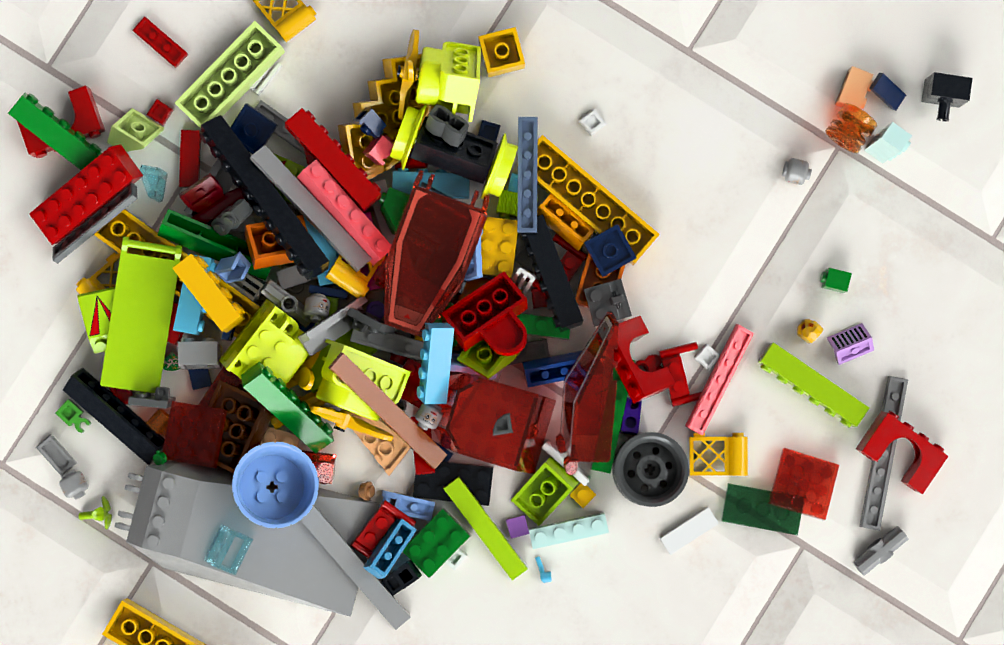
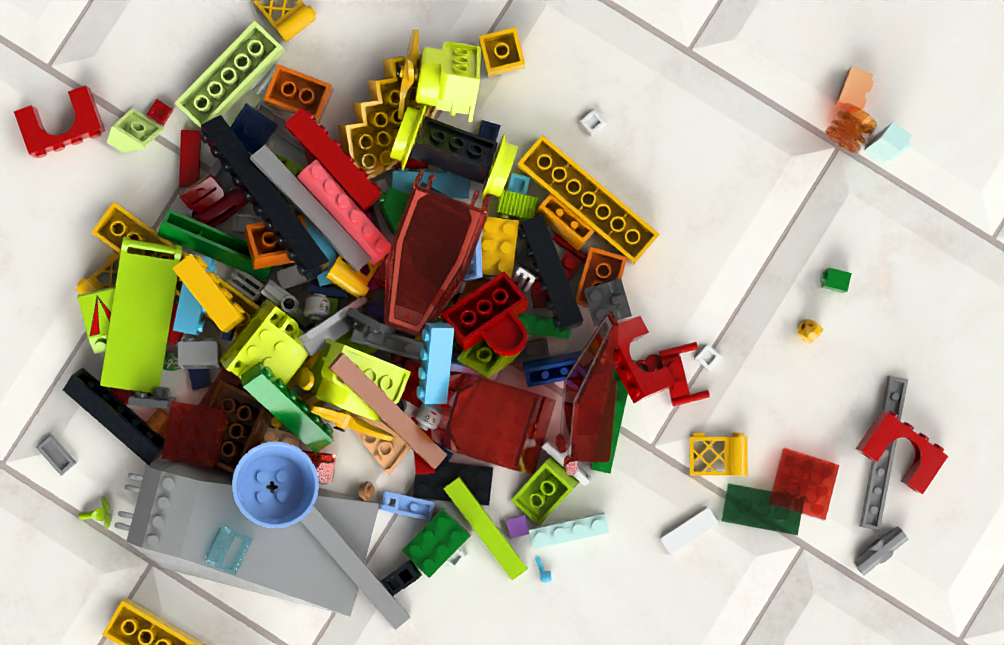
green brick [8,93,102,170] -> none
red brick [29,144,144,245] -> none
dark grey tile [52,183,138,264] -> none
bright green plate [55,399,91,433] -> none
light grey head [59,470,88,500] -> none
red tile [132,16,188,68] -> none
clear light blue tile [140,165,168,203] -> none
green piece [153,450,167,465] -> none
dark grey brick [211,199,253,236] -> none
light blue window [215,251,251,283] -> none
red plate [350,500,416,558] -> none
dark blue brick [352,108,387,139] -> none
coral brick [362,134,394,166] -> none
dark azure brick [363,518,417,579] -> none
dark grey brick [425,104,469,147] -> none
dark grey tile [493,413,513,436] -> none
sand blue plate [517,117,538,233] -> none
yellow plate [569,483,596,509] -> none
dark blue plate [584,224,637,277] -> none
dark grey wheel [612,432,689,507] -> none
dark purple leg [620,397,642,435] -> none
coral tile [685,324,754,435] -> none
lime brick [758,342,869,428] -> none
light grey head [782,158,812,185] -> none
lavender panel [827,323,874,365] -> none
dark blue tile [869,73,906,111] -> none
black brick [922,72,973,122] -> none
none -> orange brick [264,64,333,124]

